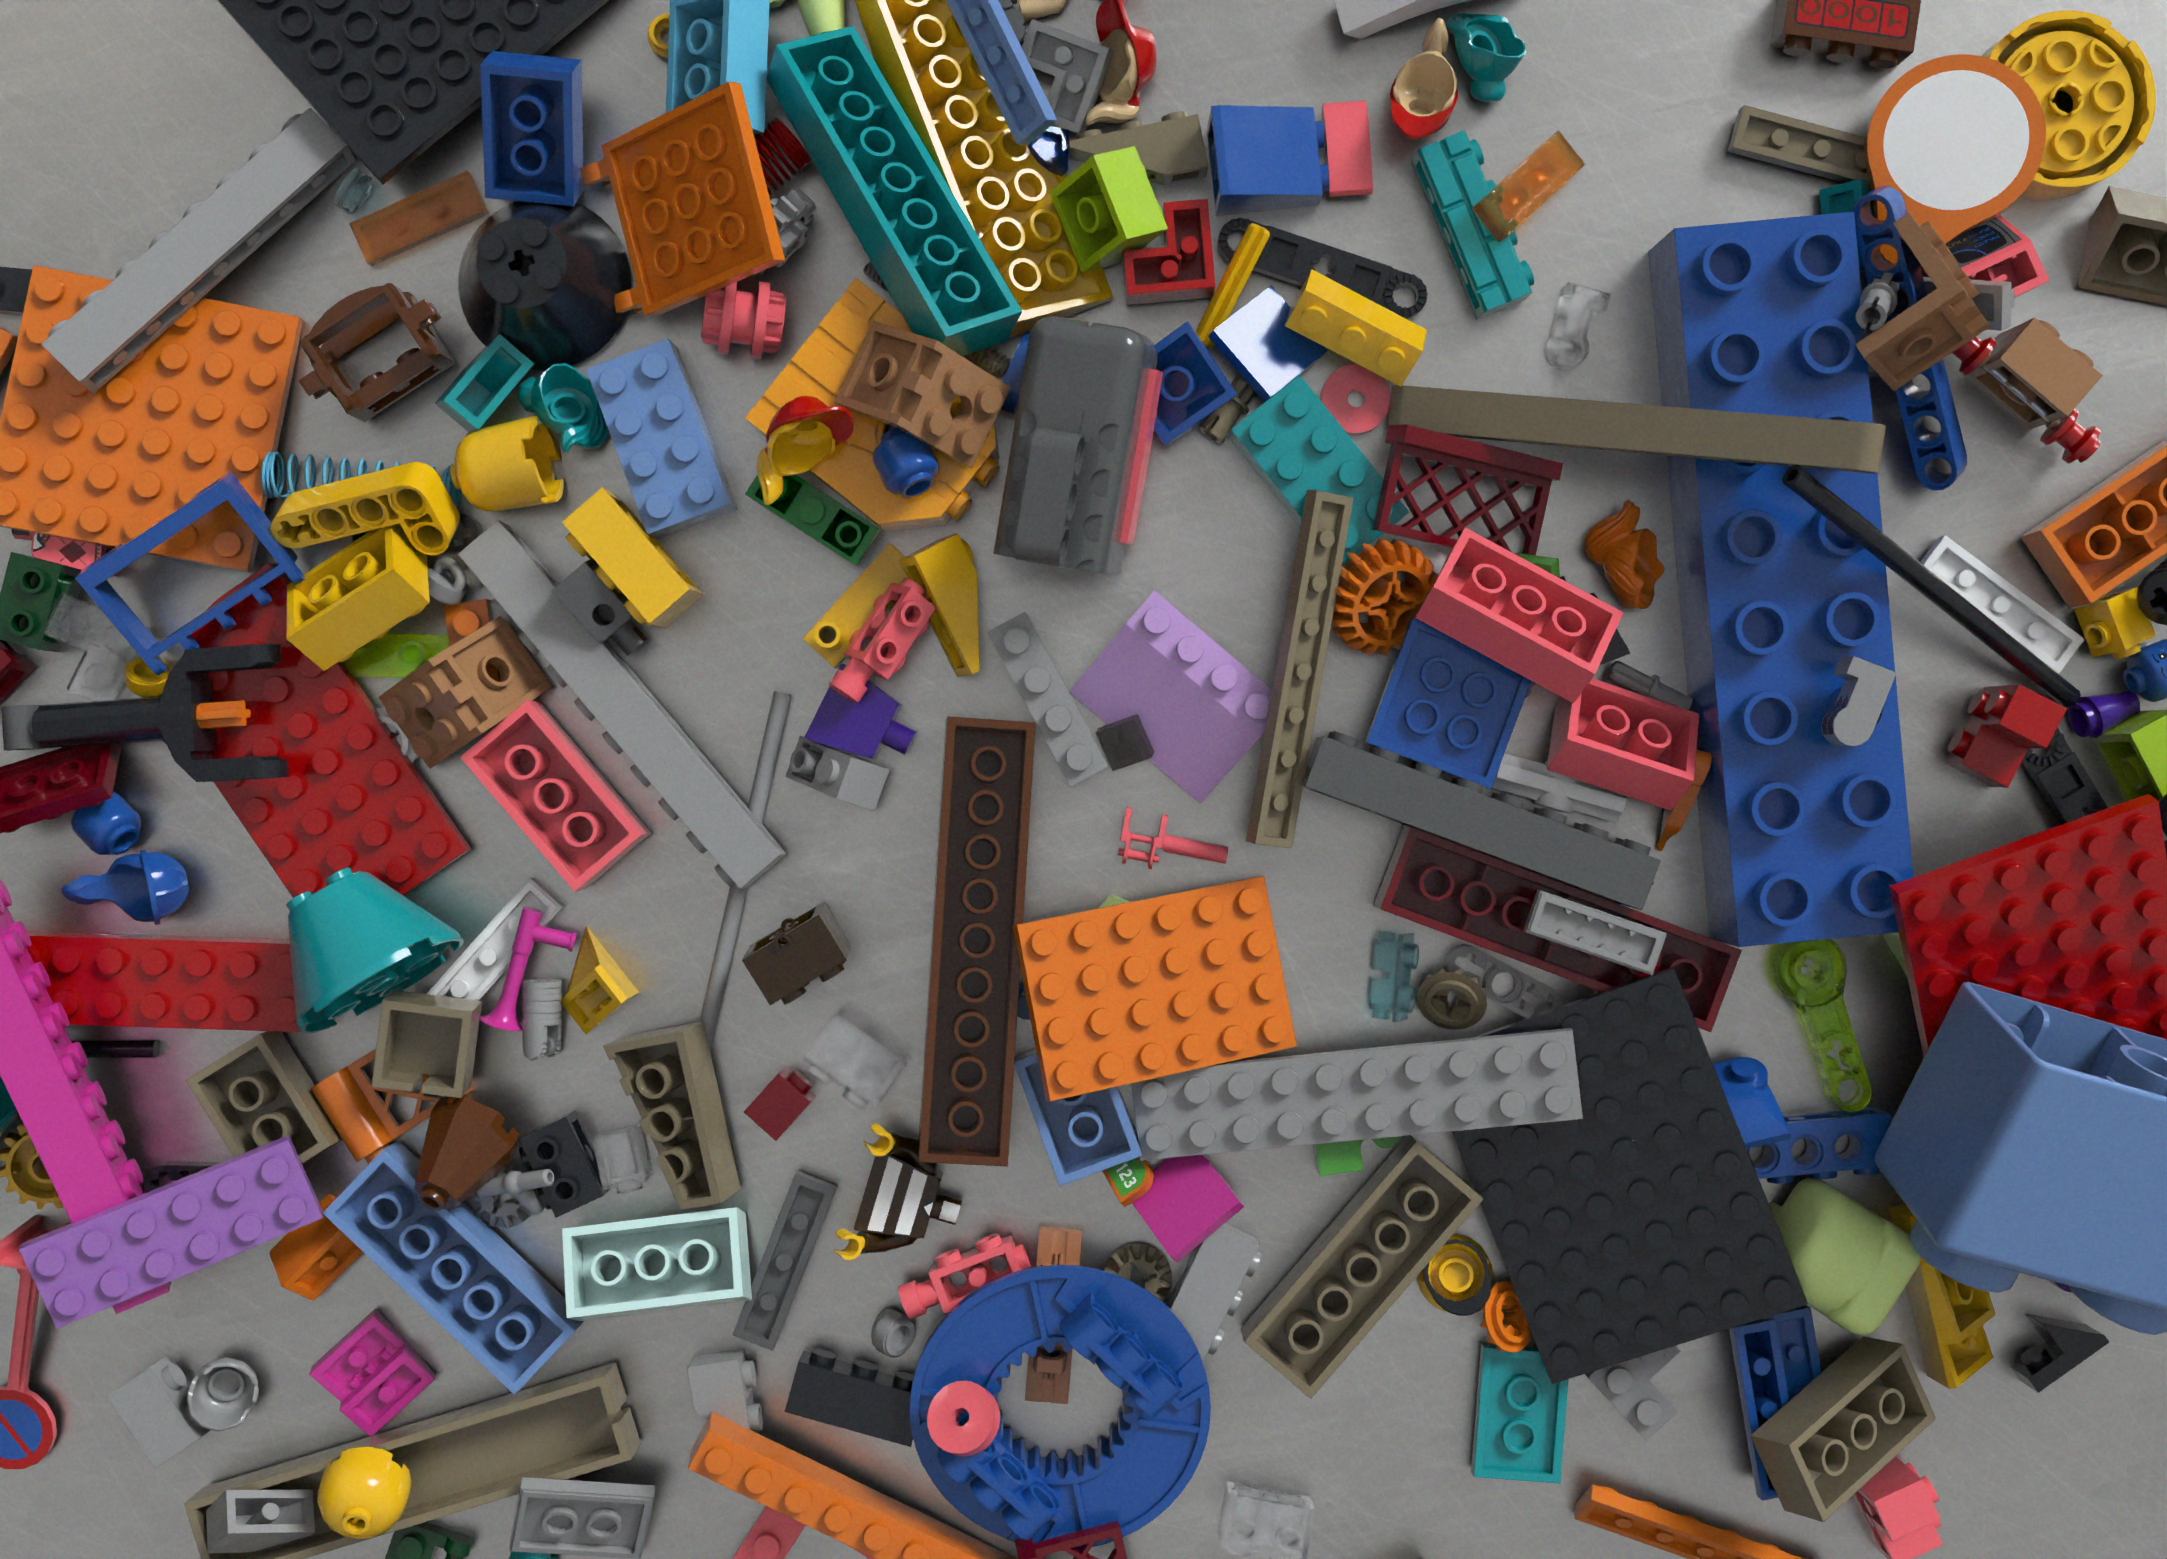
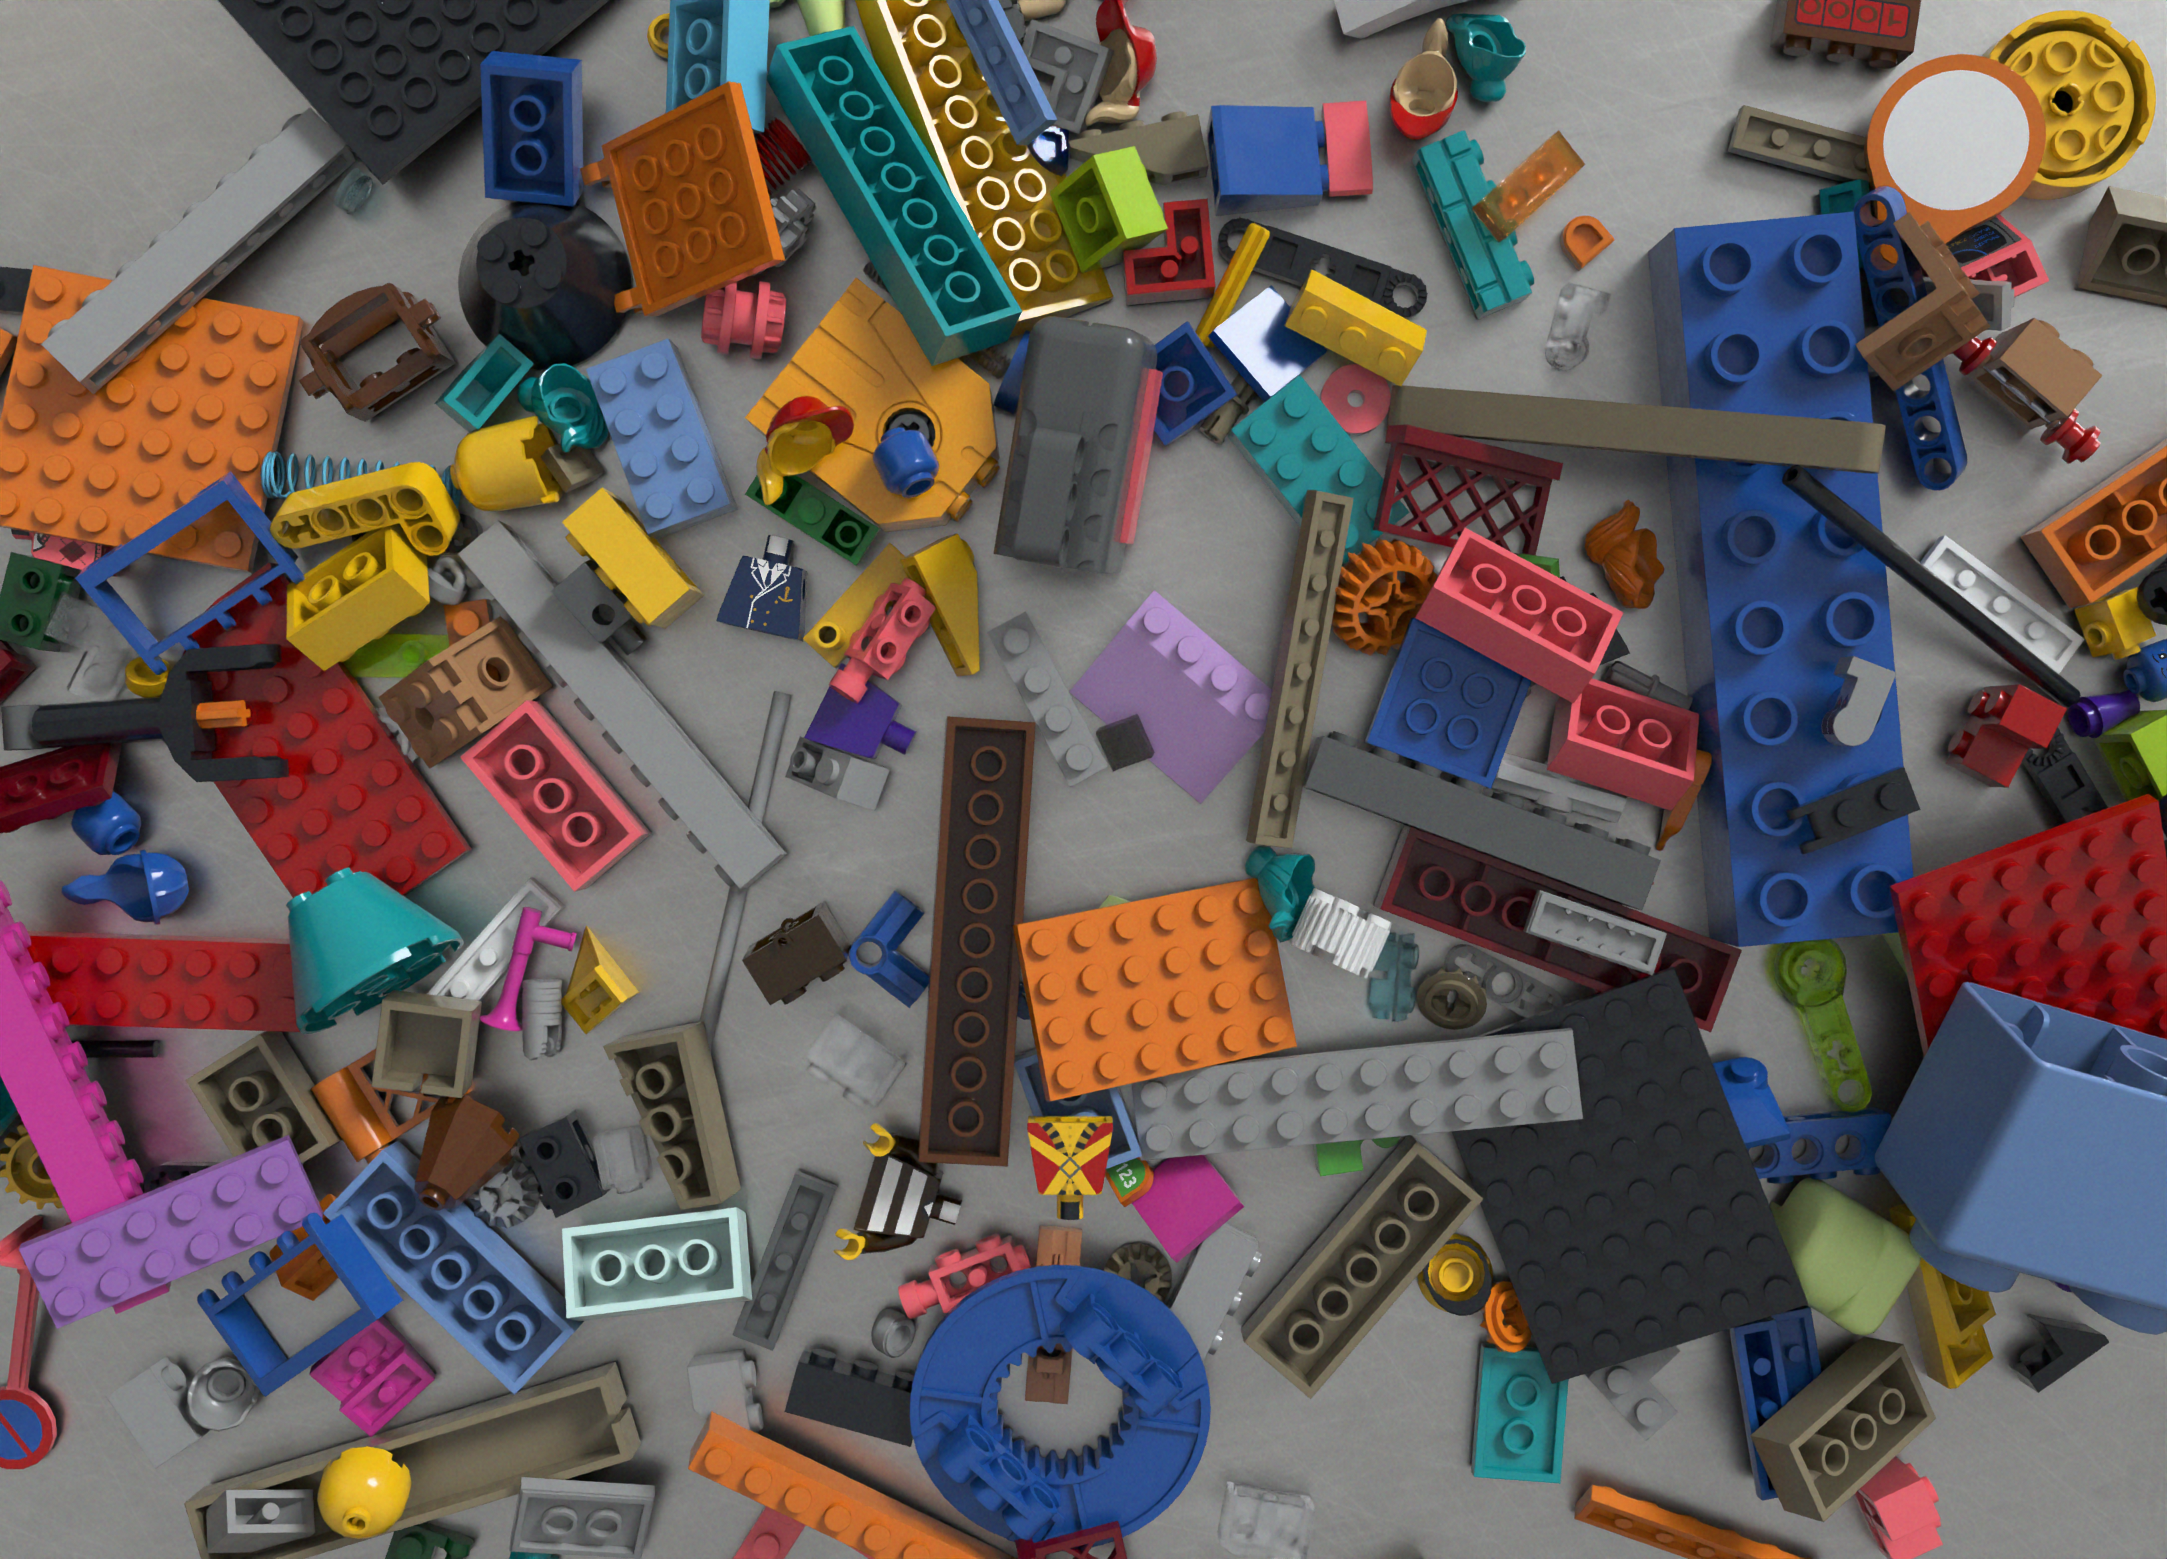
clear orange tile [349,170,489,266] -> none
light grey piece [476,1169,554,1215] -> none
dark red brick [744,1067,816,1141] -> none
medium nougat bracket [835,321,1011,469] -> none
coral piece [927,1381,1000,1457] -> none
coral piece [1118,807,1228,869] -> none
light grey axle [1856,272,1900,331] -> none
none -> blue hinge [197,1213,403,1397]
none -> dark tan plate [541,443,604,493]
none -> dark blue torso [716,535,807,642]
none -> blue piece [849,890,929,1008]
none -> torso [1027,1116,1113,1220]
none -> teal hair [1245,845,1315,943]
none -> white brick [1290,888,1393,978]
none -> orange tile [1560,215,1615,271]
none -> black hinge [1785,767,1921,854]

